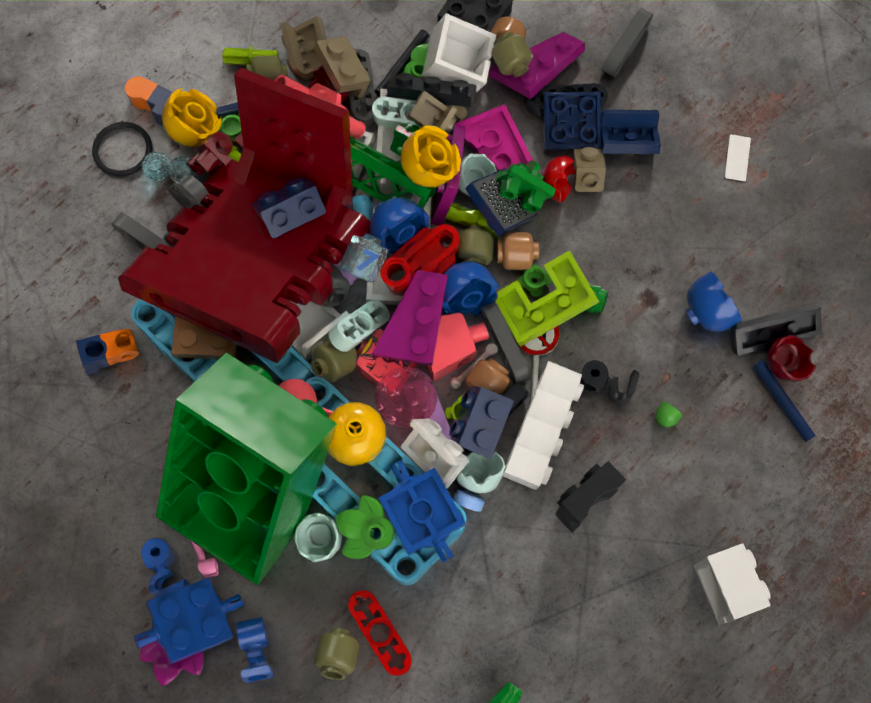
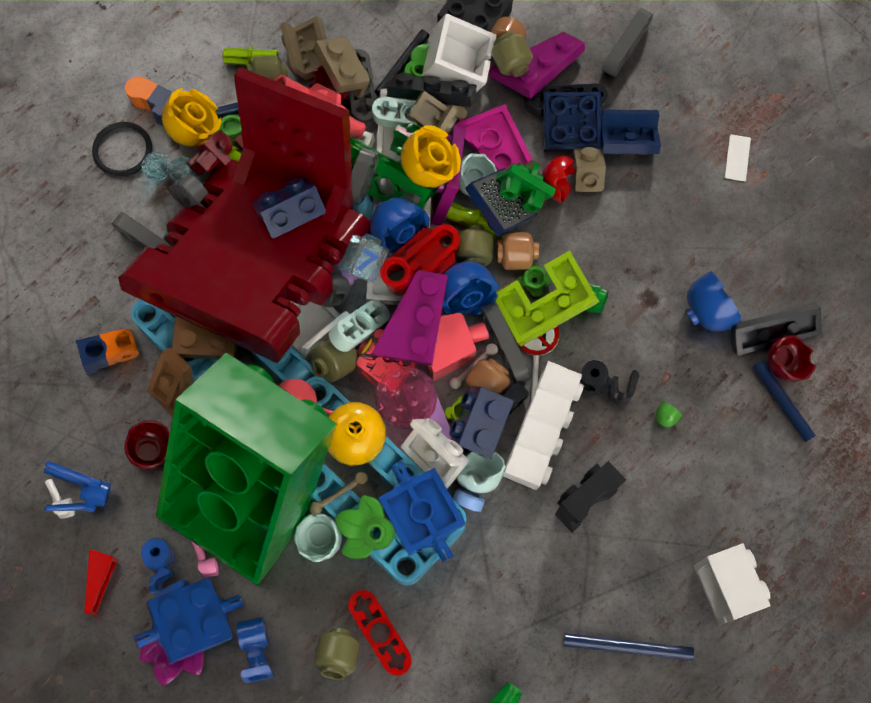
none -> blue plant [44,461,111,512]
none -> white hand [45,479,75,519]
none -> red piece [84,549,118,616]
none -> dark red hair [124,420,170,470]
none -> medium nougat wing [147,347,193,416]
none -> dark tan hinge [309,472,368,515]
none -> dark grey beam [352,148,379,205]
none -> dark blue bar [563,633,694,661]

